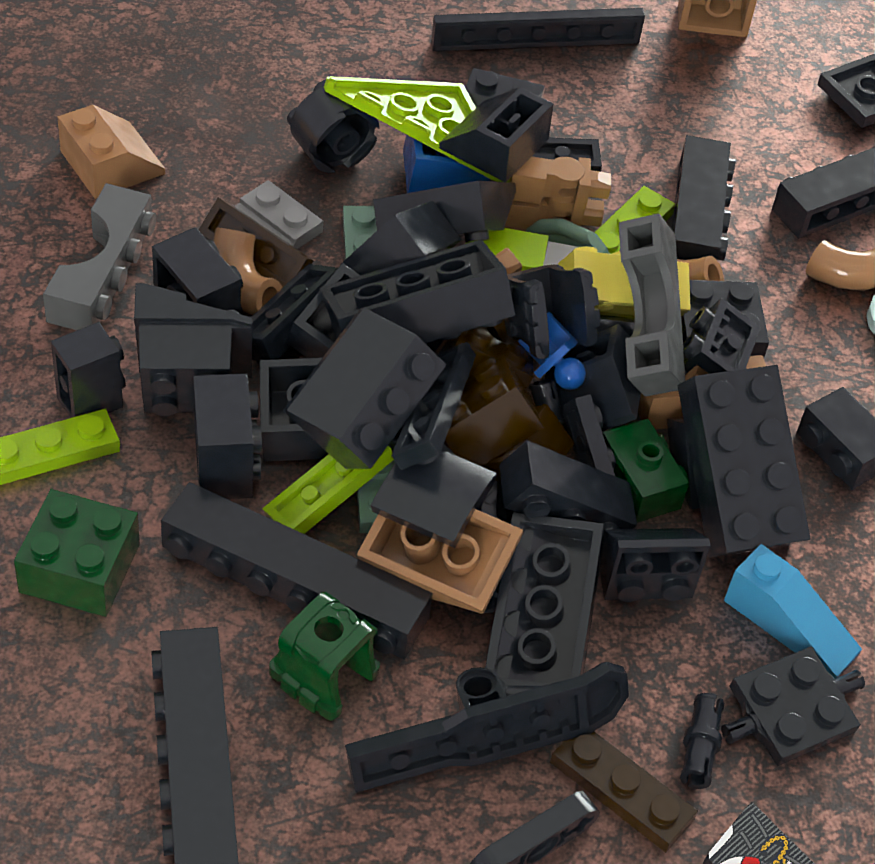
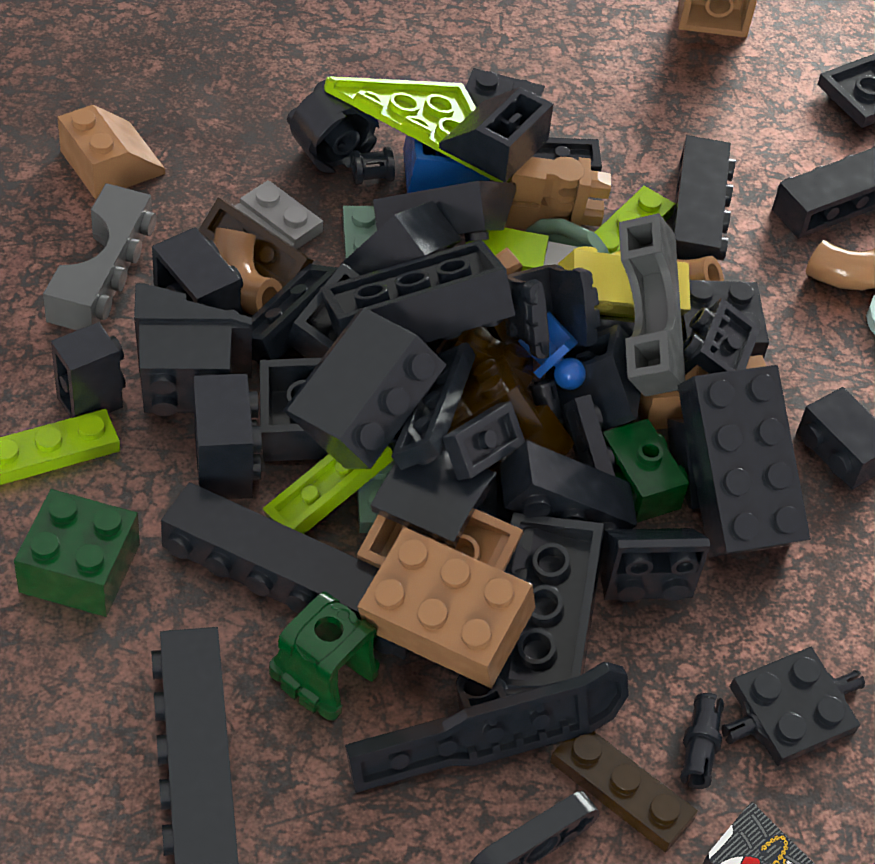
black tile [431,8,645,51] -> none
dark azure slope [724,544,862,679] -> none
none -> black bush [351,146,395,185]
none -> medium nougat brick [357,527,535,689]
none -> black plate [442,401,525,480]

